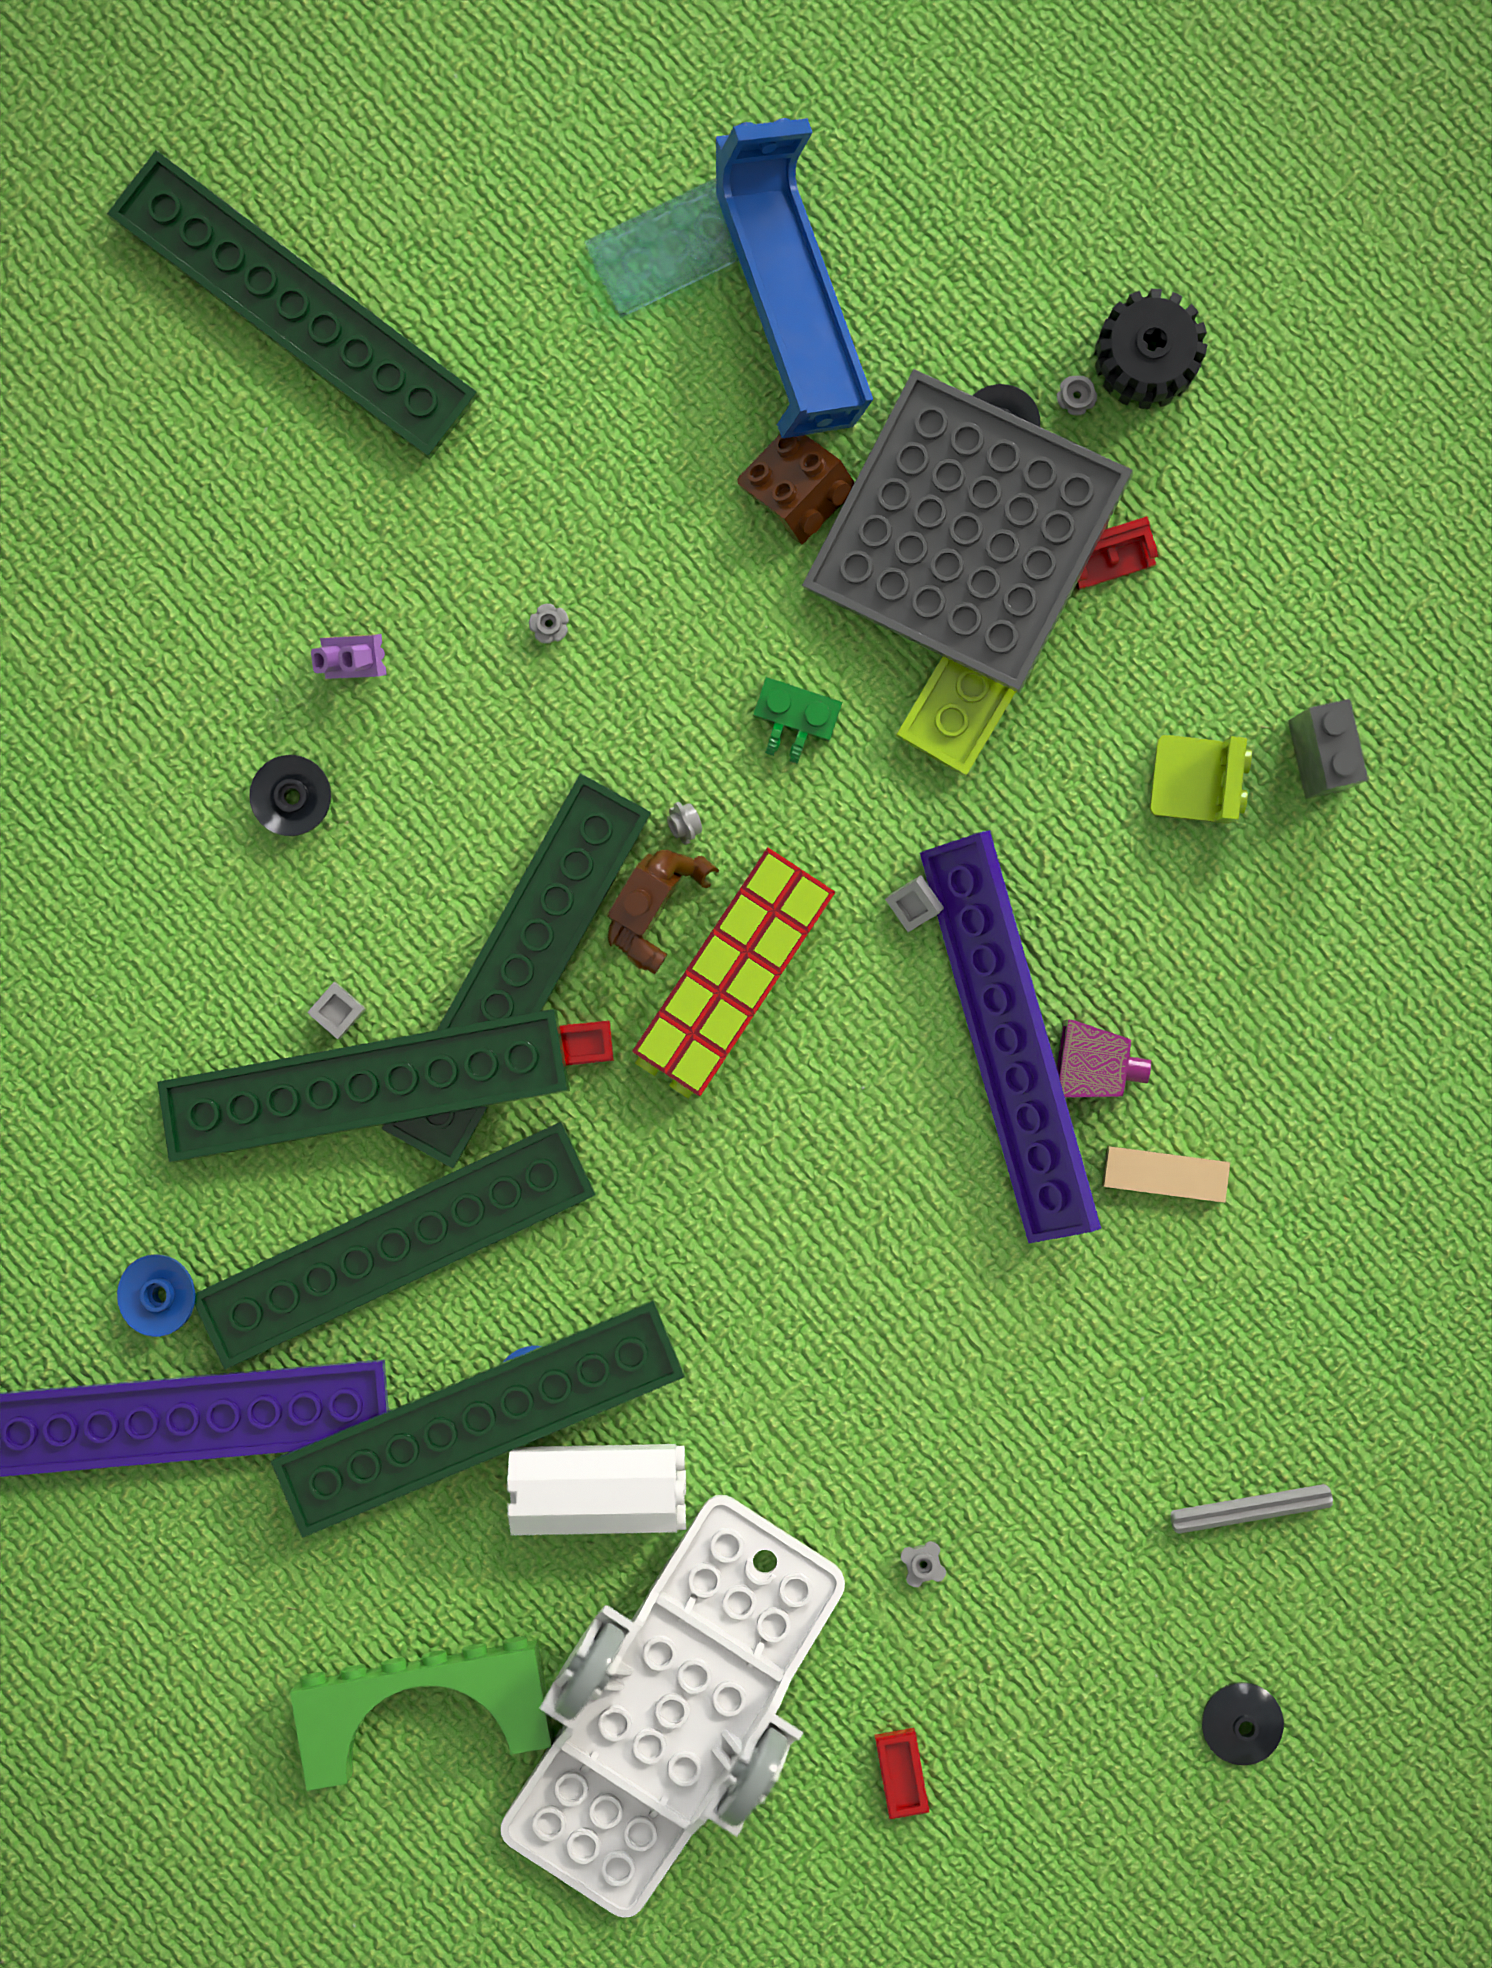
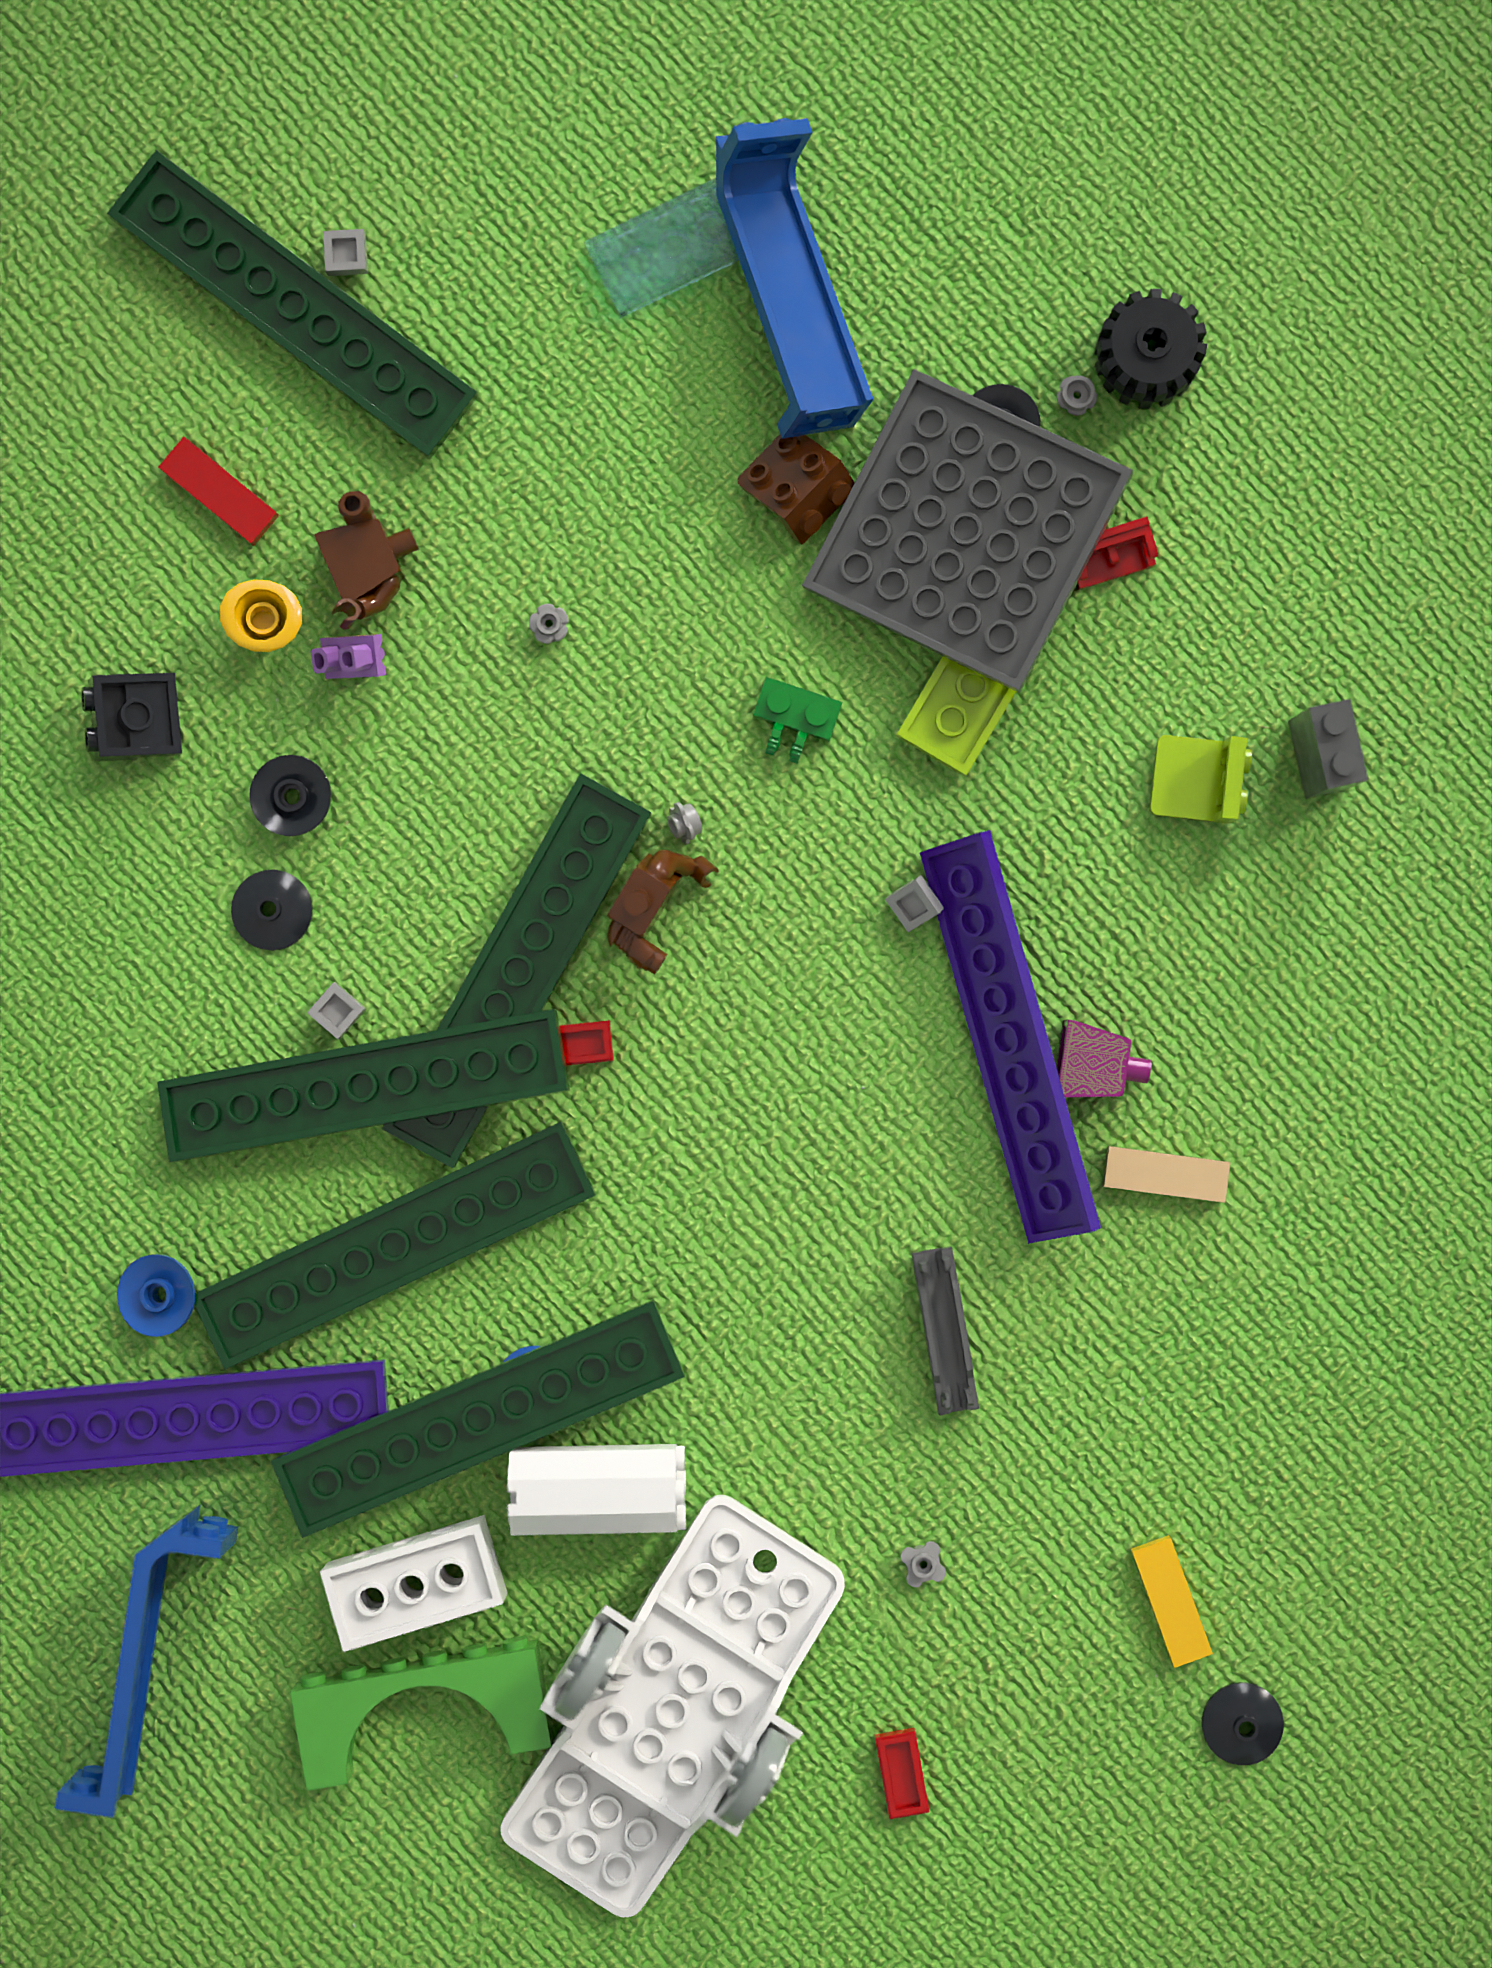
lime brick [632,847,836,1099] -> none
light grey axle [1171,1484,1333,1534] -> none
none -> blue panel [55,1504,239,1817]
none -> black plate [81,673,182,761]
none -> red tile [158,436,279,546]
none -> yellow hat [220,579,302,652]
none -> black dish [231,870,313,950]
none -> reddish brown torso [314,491,419,630]
none -> white brick [320,1515,508,1652]
none -> light grey plate [323,229,368,276]
none -> dark grey piece [911,1246,979,1415]
none -> yellow tile [1130,1535,1213,1668]

